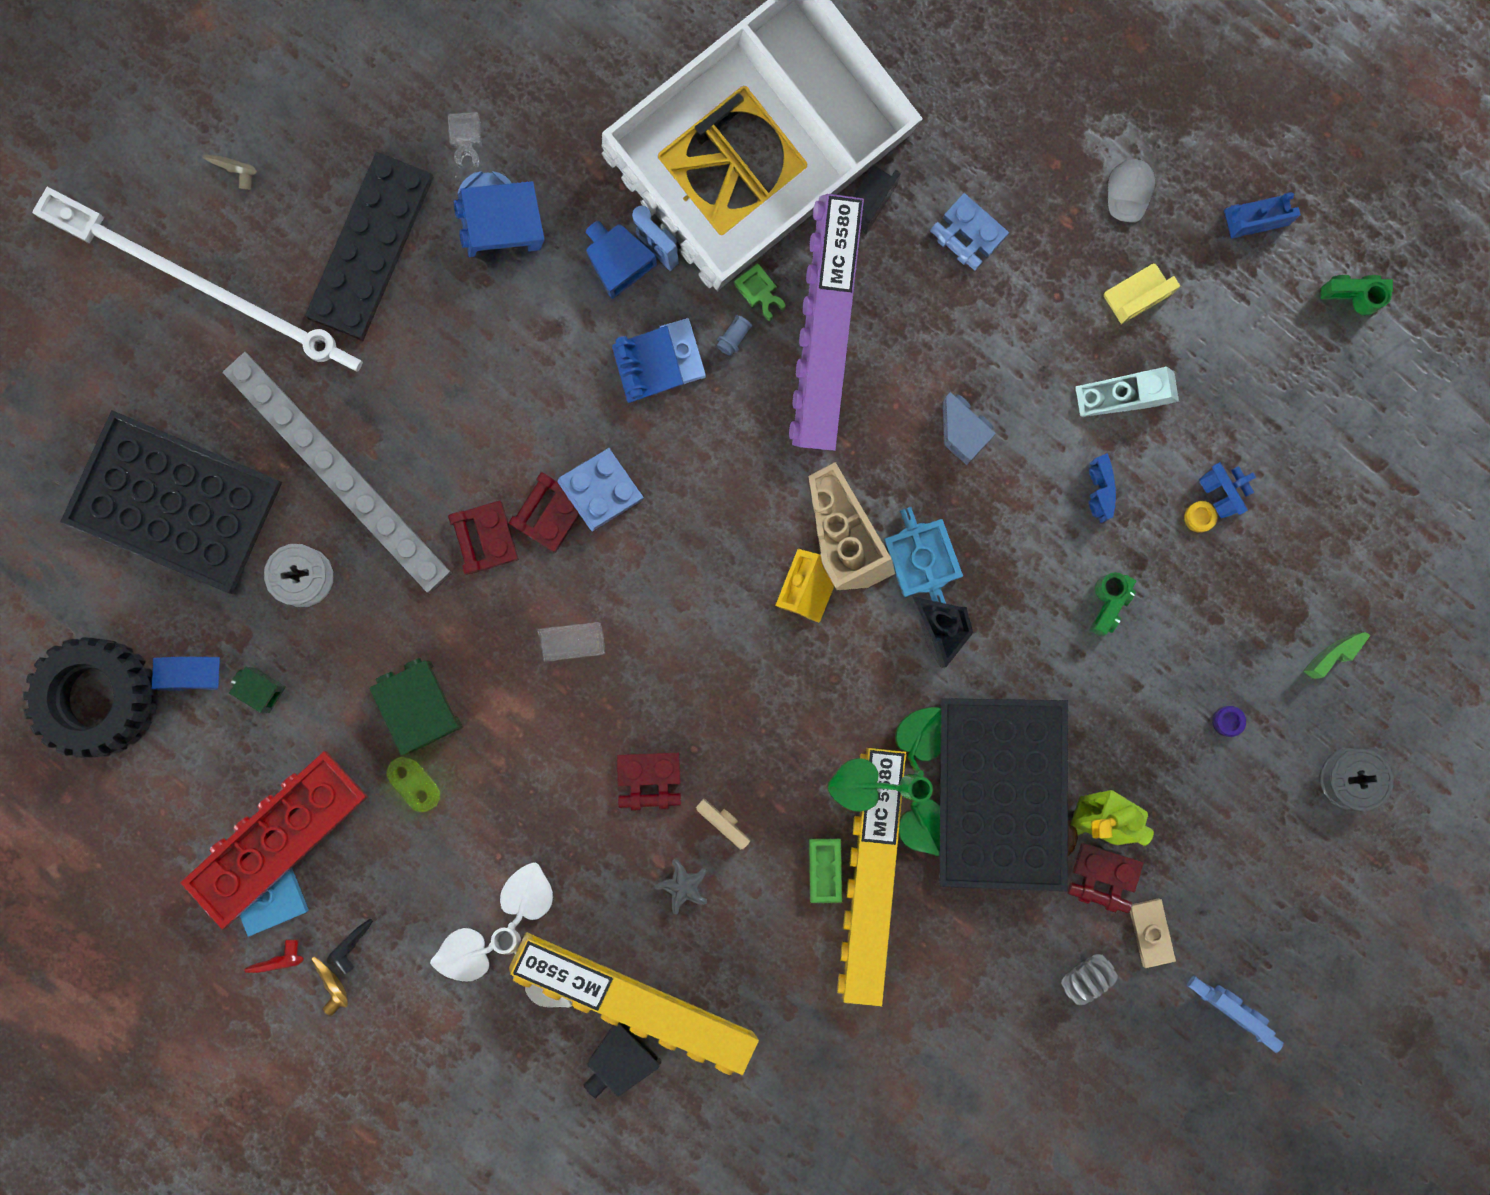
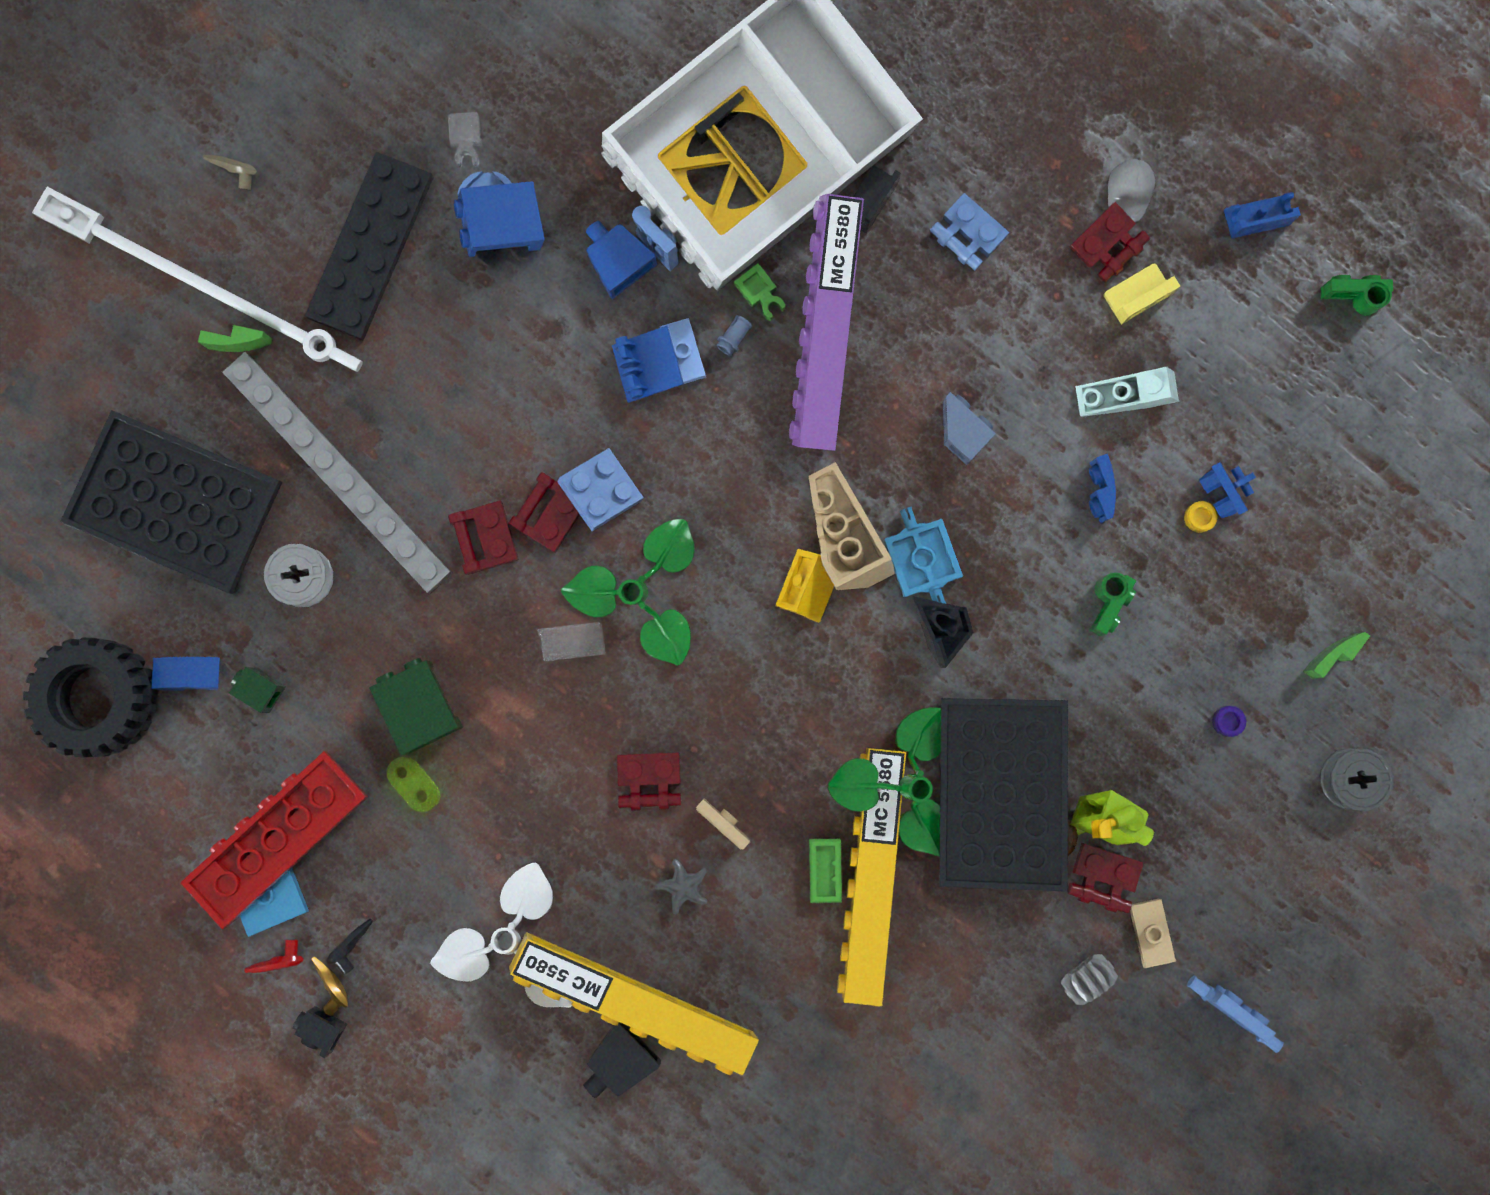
none -> bright green slope [198,325,272,352]
none -> black brick [292,1006,347,1058]
none -> green plant [561,519,695,665]
none -> dark red plate [1069,202,1150,282]

